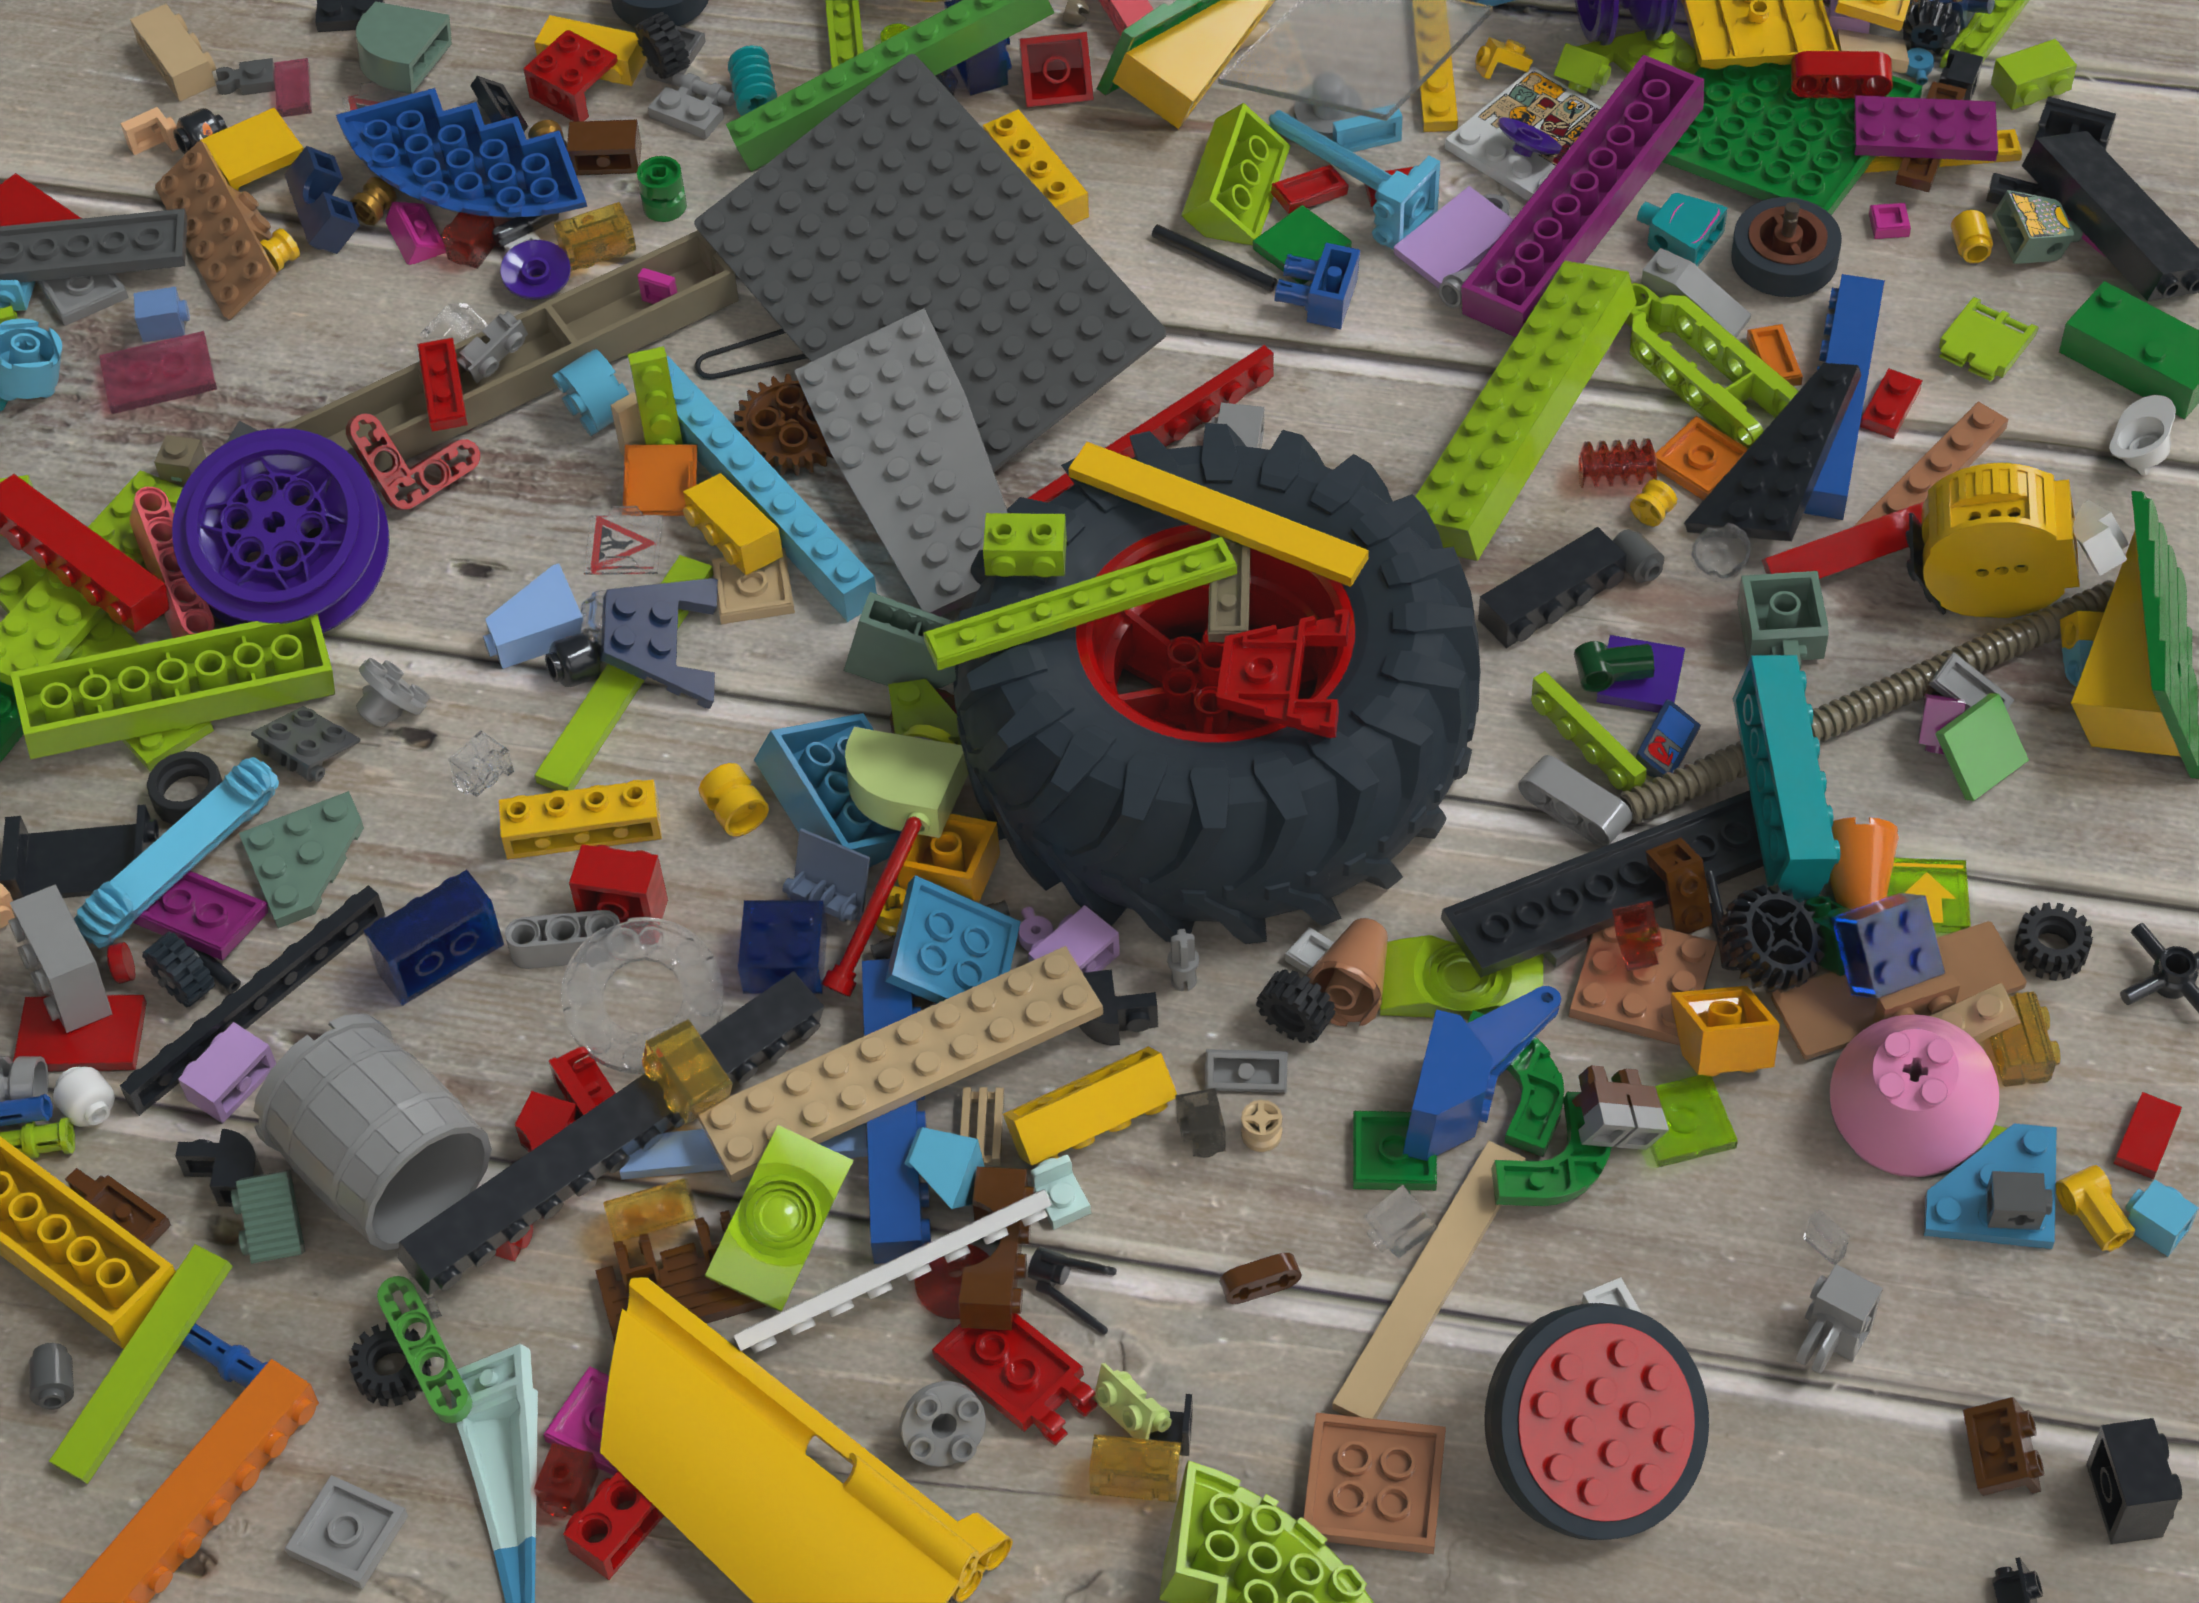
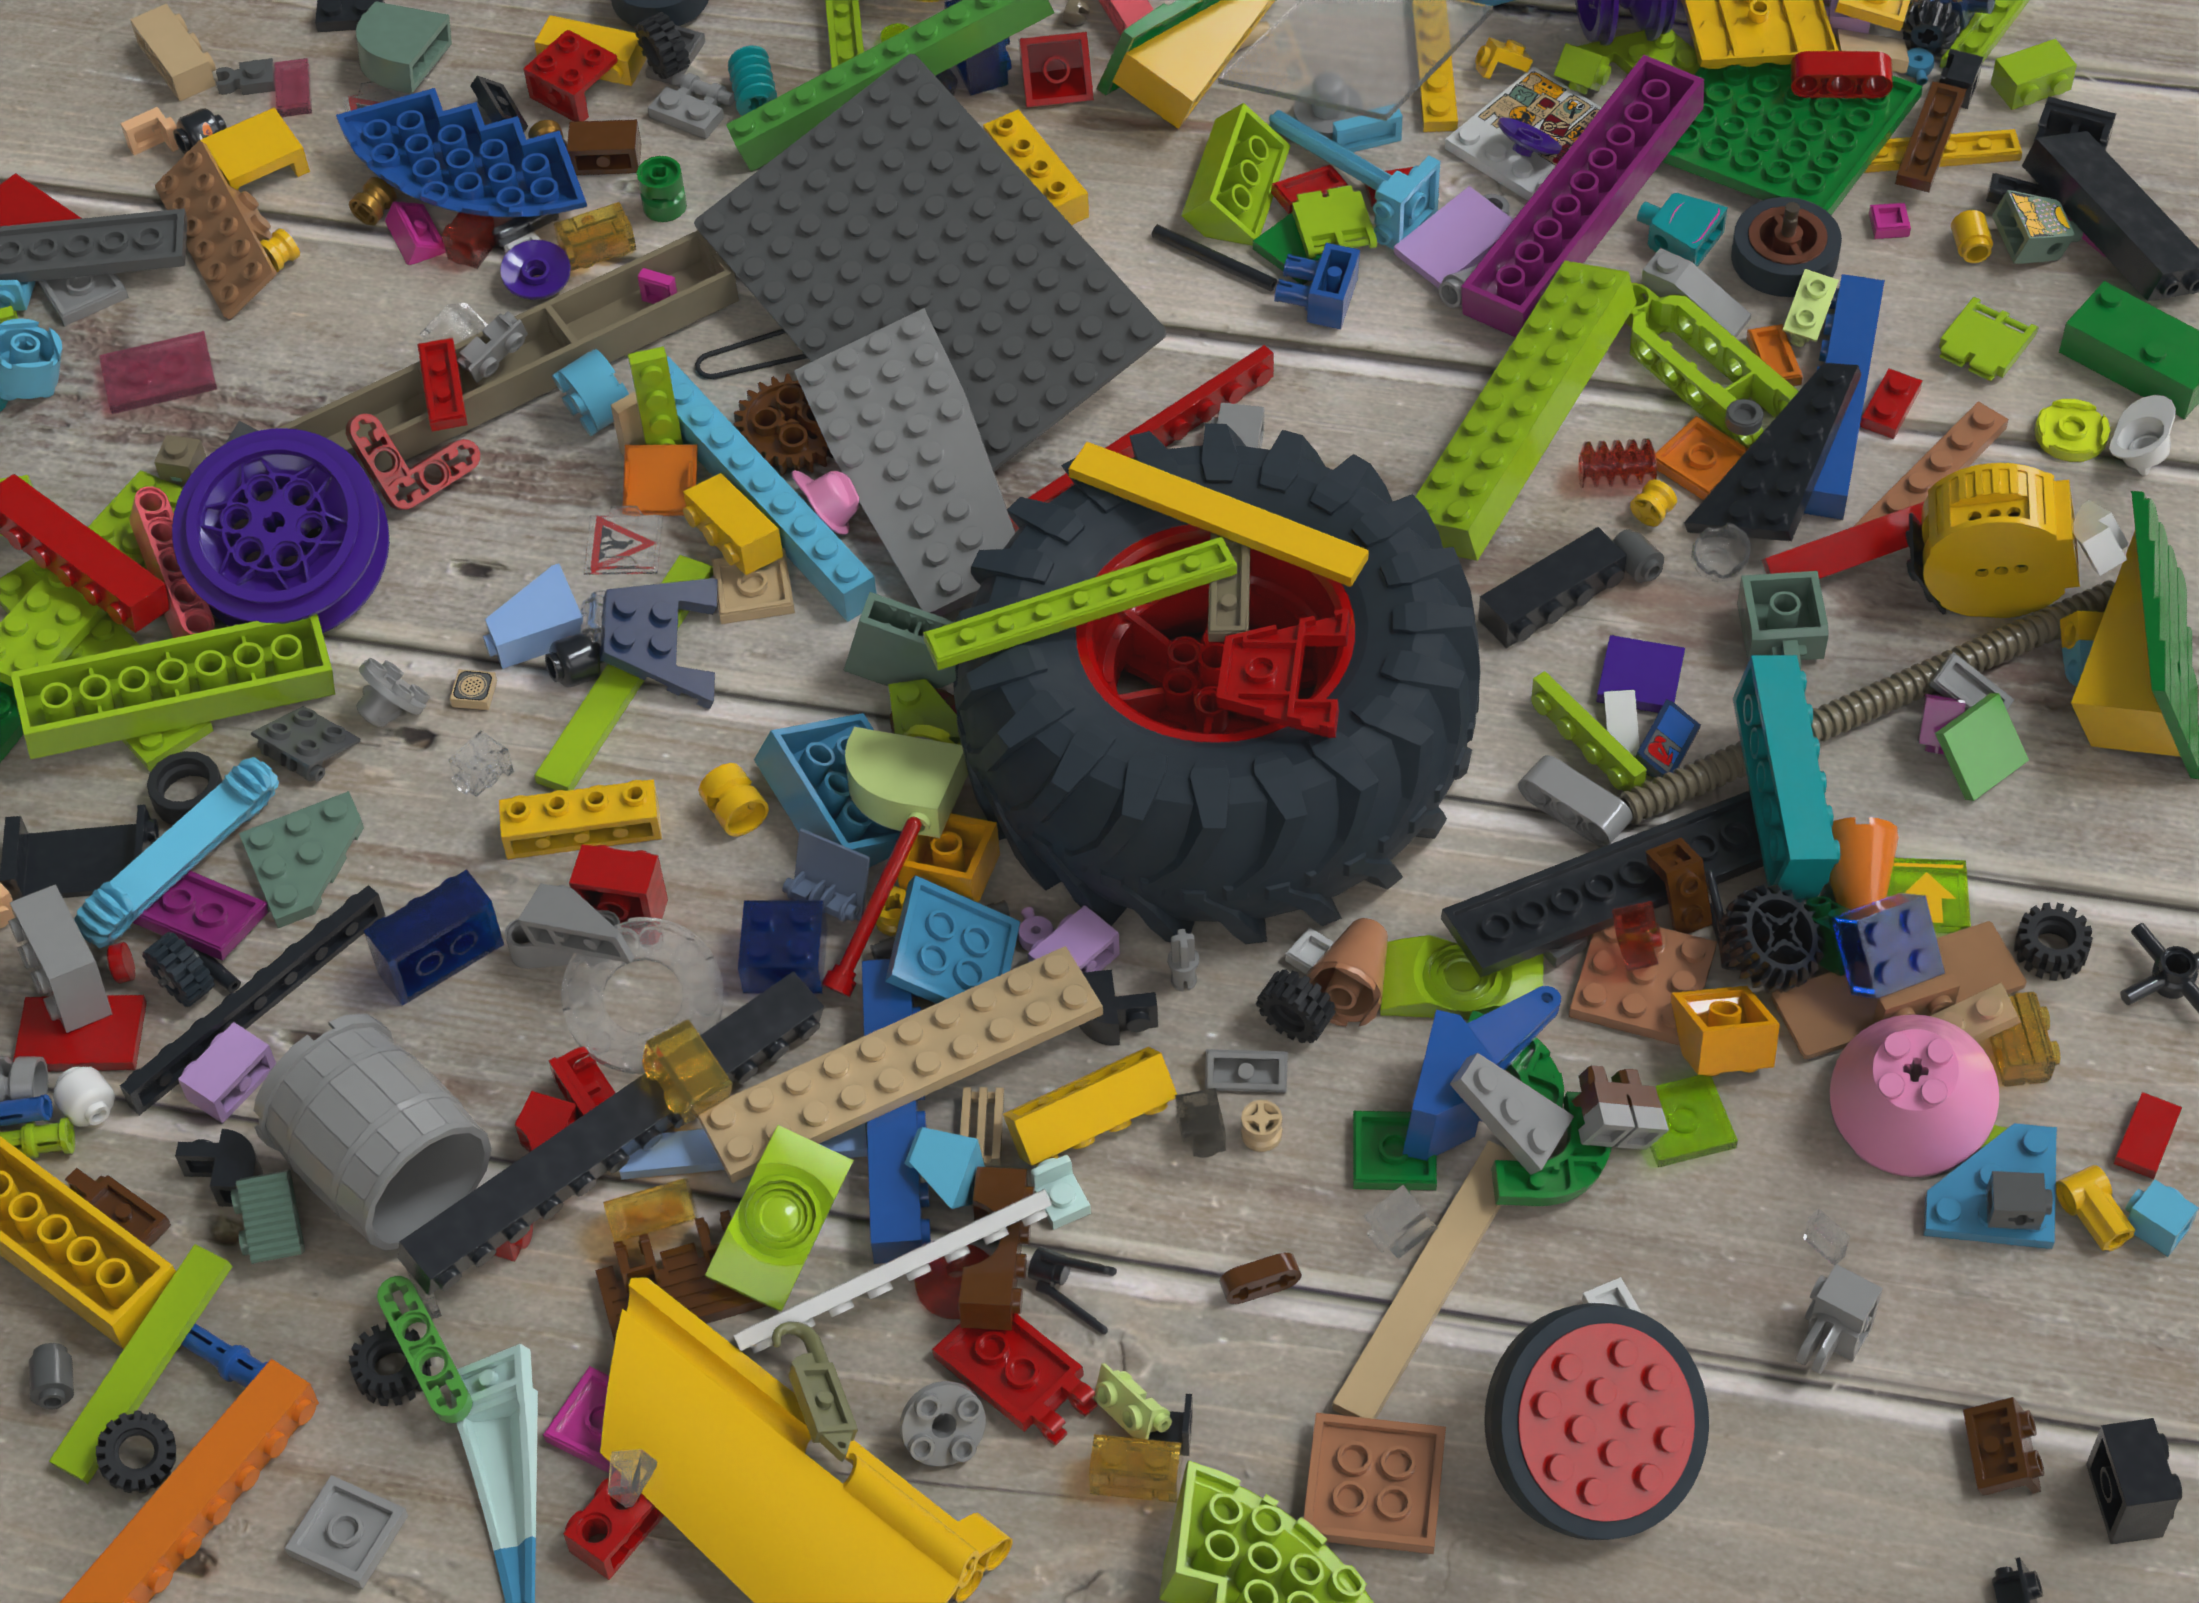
medium blue brick [134,287,190,342] -> none
dark blue arch [284,146,360,254] -> none
clear red brick [534,1443,599,1518] -> none
lime brick [983,513,1067,577] -> none
dark green piece [1574,641,1655,692] -> none
magenta plate [1853,95,1998,161] -> none
none -> black tyre [96,1411,176,1493]
none -> tan tile [450,669,497,710]
none -> light grey slope [518,883,634,963]
none -> clear slope [608,1449,657,1508]
none -> olive plate [772,1321,858,1462]
none -> bright pink piece [791,470,859,535]
none -> lime plate [1292,185,1377,259]
none -> light grey wing [1450,1053,1574,1175]
none -> white sticker [1604,690,1640,756]
none -> dark grey tile [1725,399,1763,436]
none -> yellowish green hinge [1782,269,1839,347]
none -> neon yellow tile [2034,399,2111,462]

